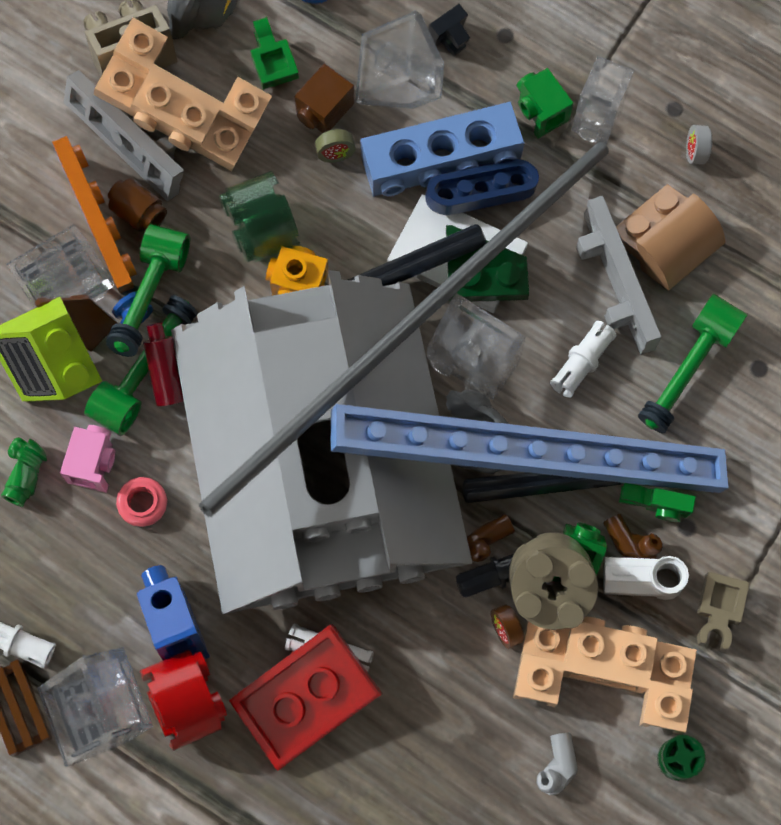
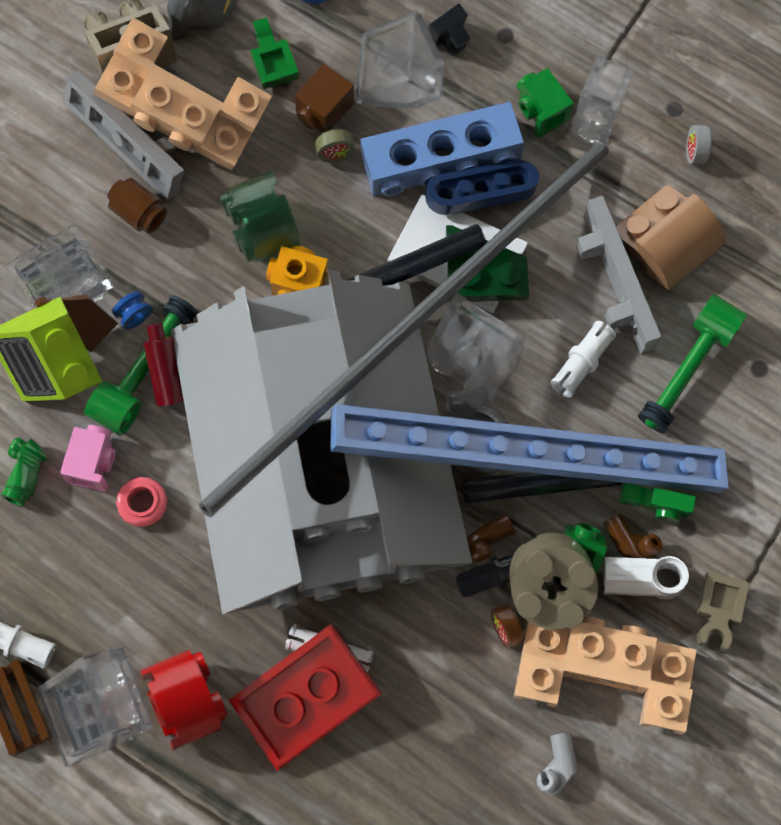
orange wing [52,136,137,293] -> none
green piece [106,224,191,357] -> none
torso [136,565,210,660] -> none
dark green wheel [657,735,706,781] -> none

